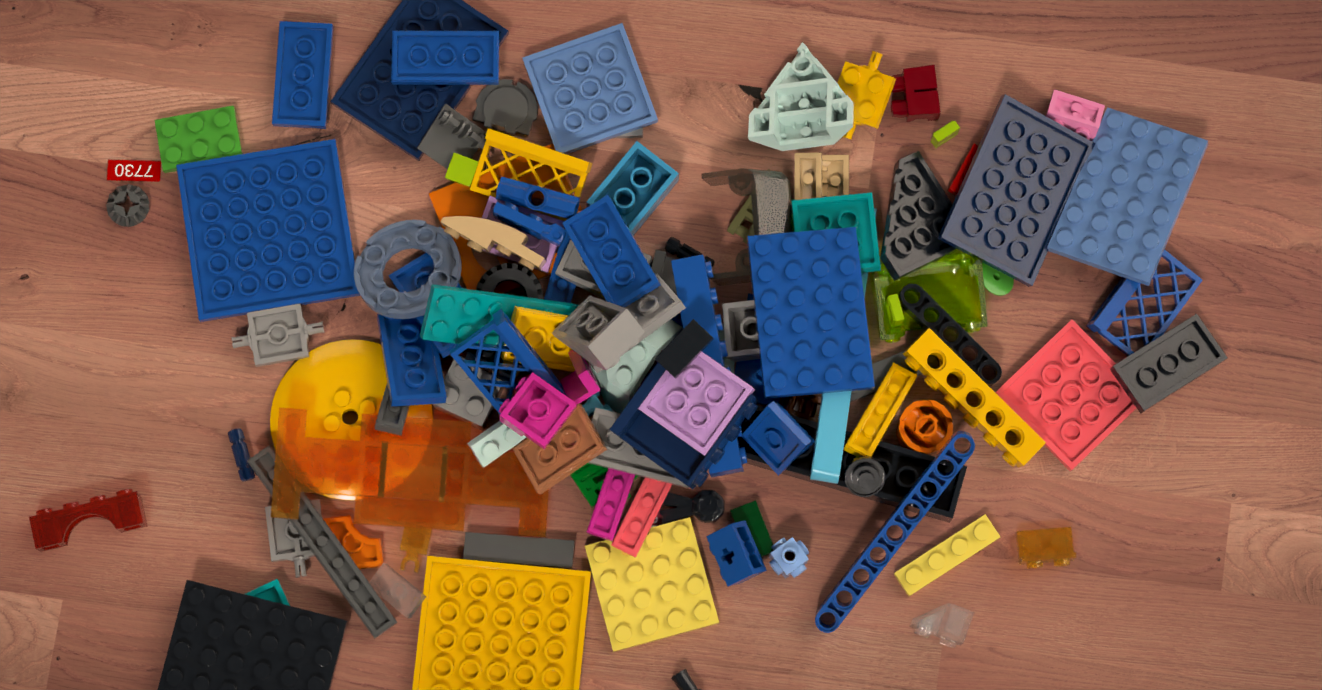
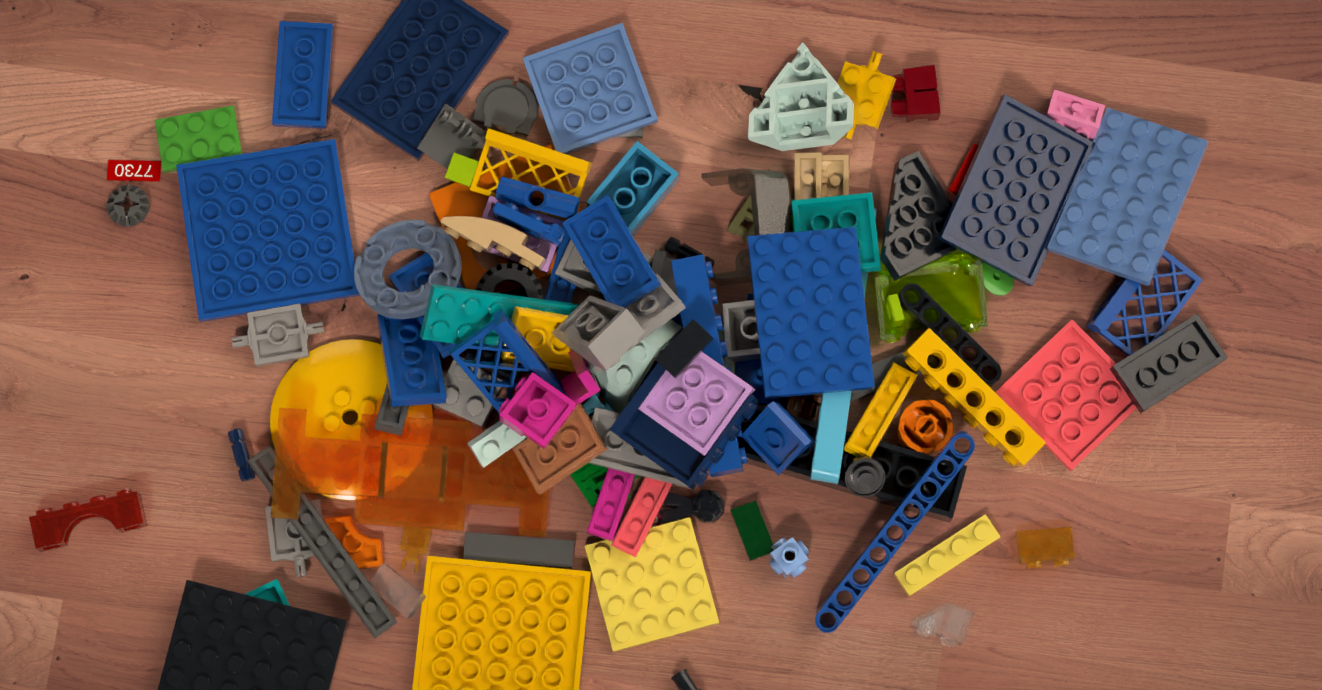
blue plate [391,31,499,85] -> none
blue brick [706,521,767,587] -> none
lime tile [931,121,960,149] -> none

